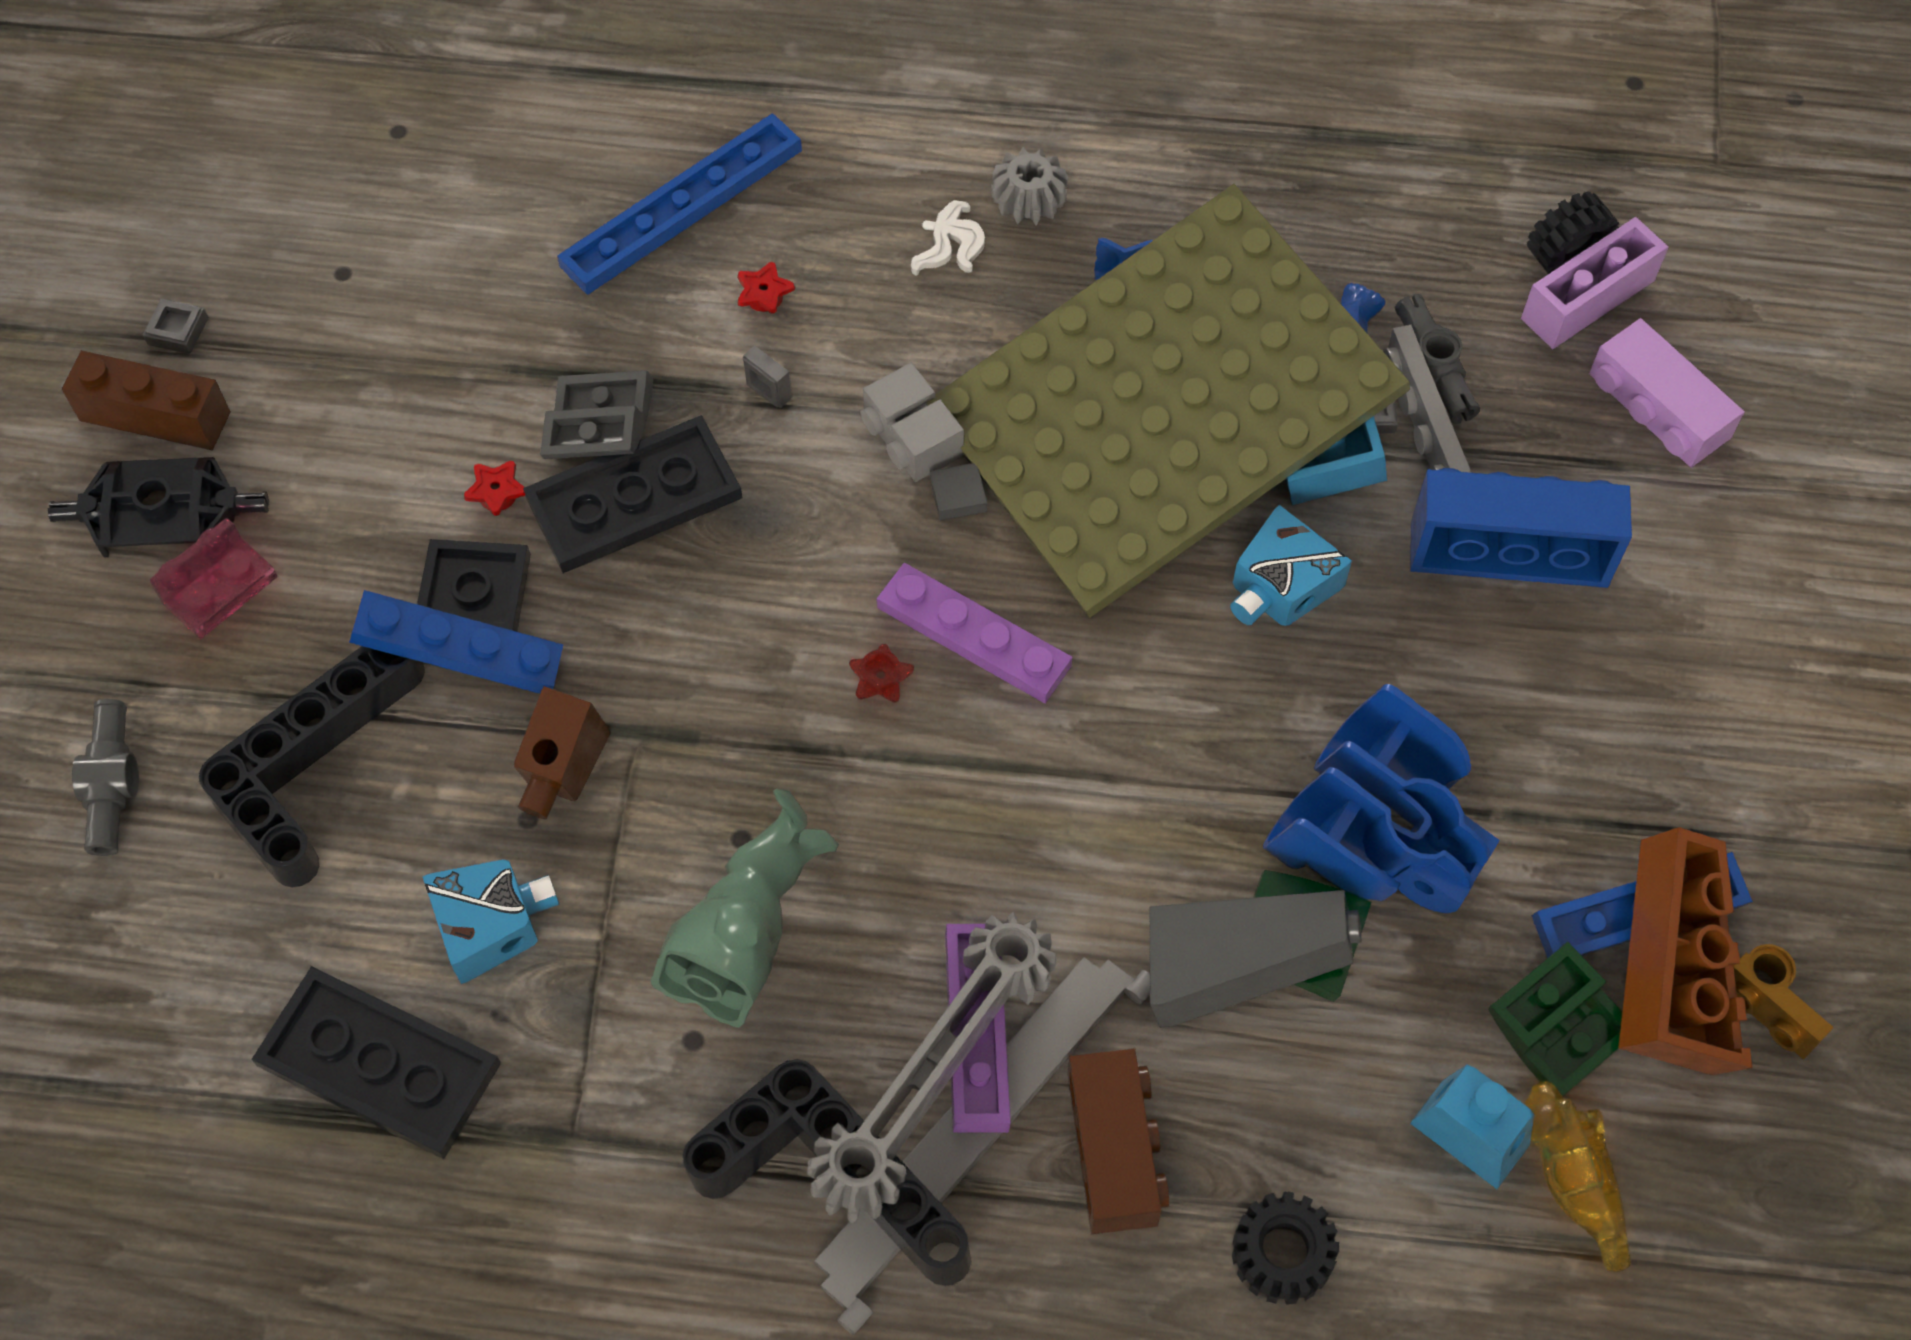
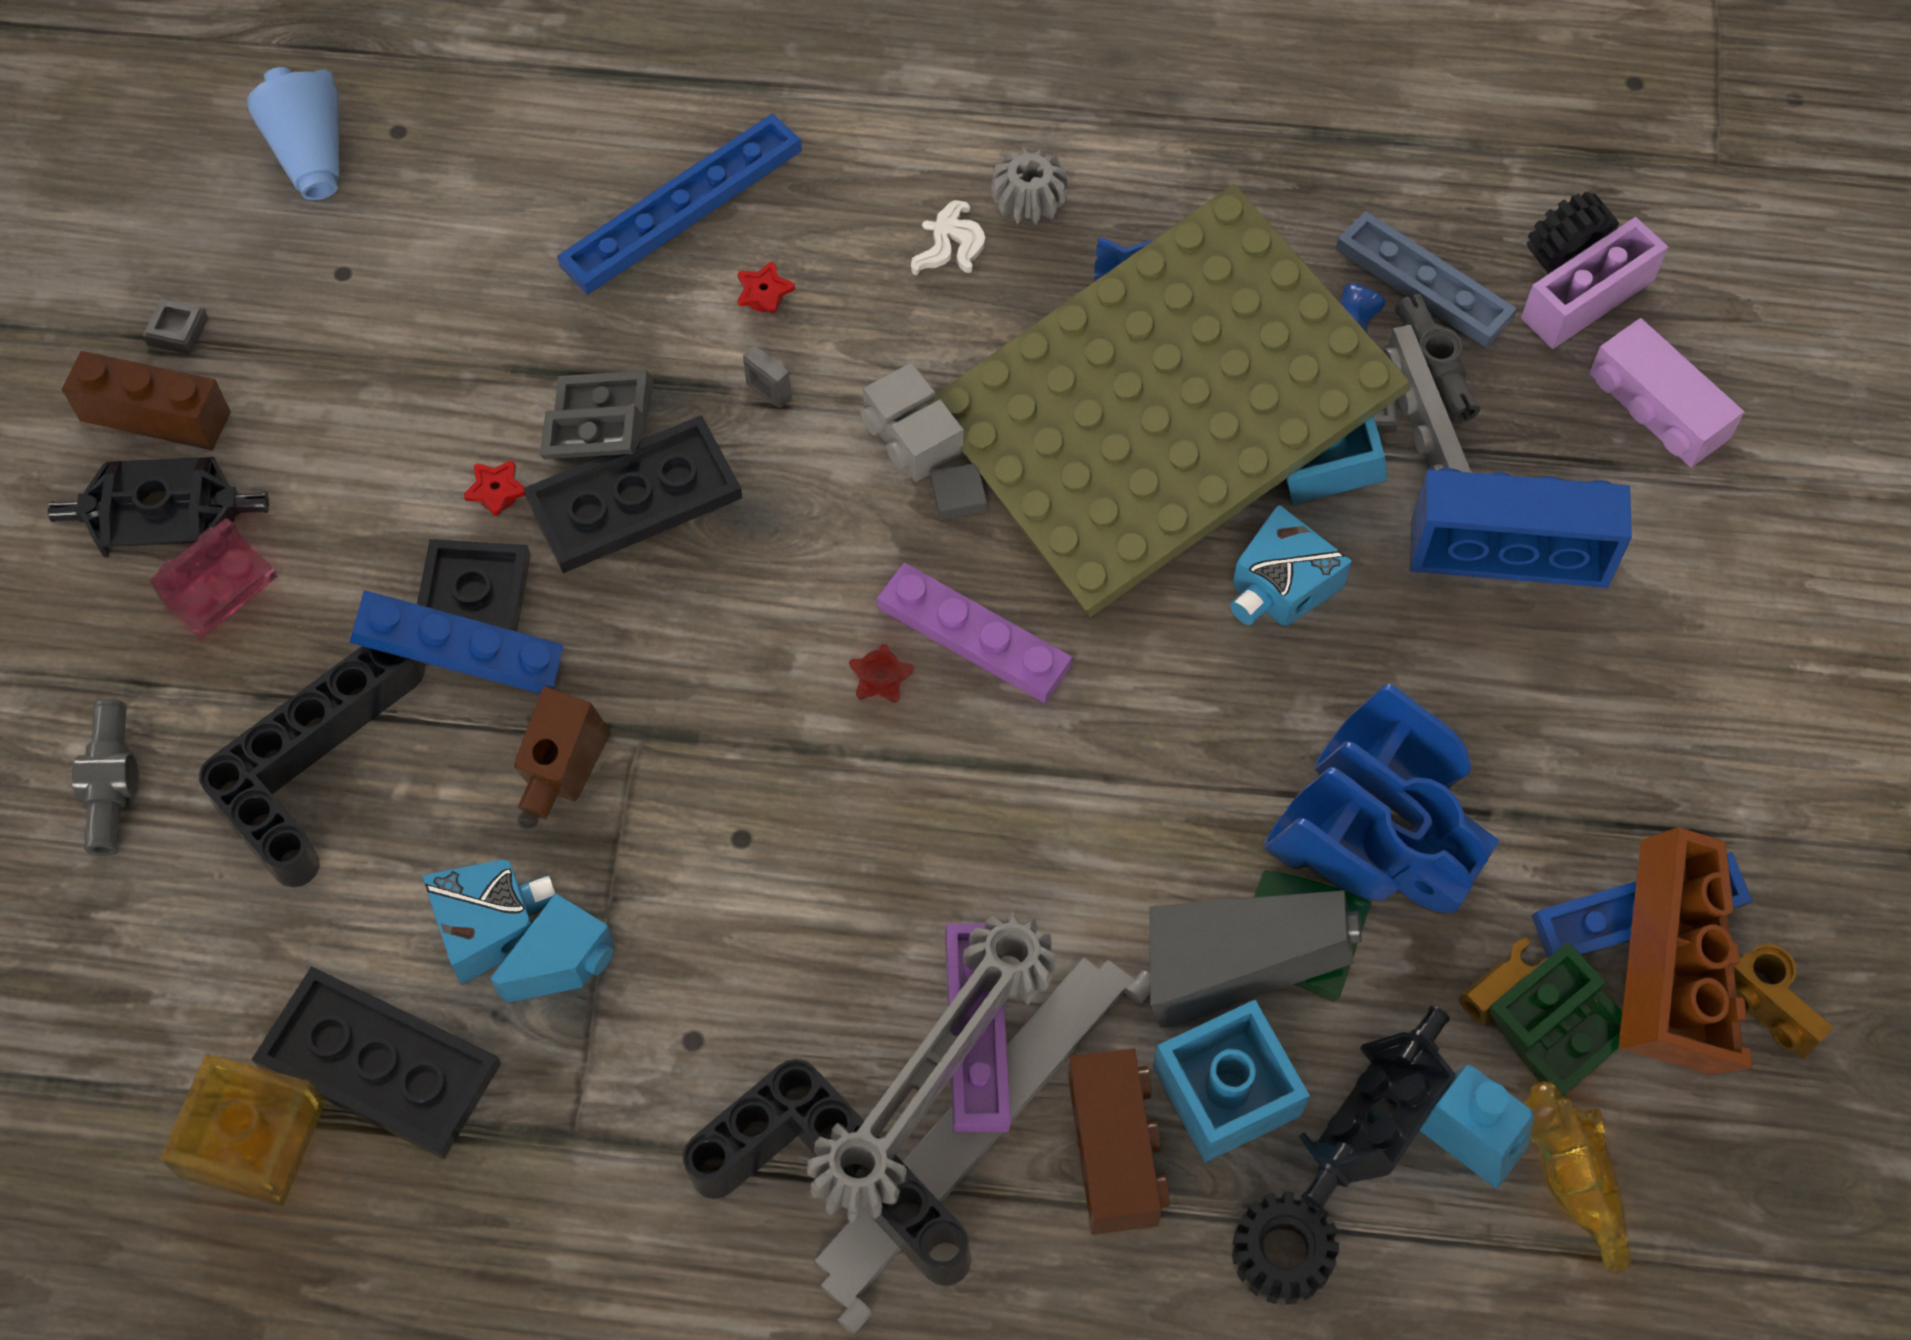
sand green animal [650,788,839,1028] -> none
none -> clear yellow brick [160,1053,325,1207]
none -> light blue cone [246,67,339,200]
none -> dark azure slope [490,893,614,1003]
none -> dark azure brick [1152,1000,1310,1163]
none -> black plate [1299,1006,1456,1211]
none -> sand blue plate [1336,211,1517,349]
none -> pearl gold bar [1459,938,1547,1025]

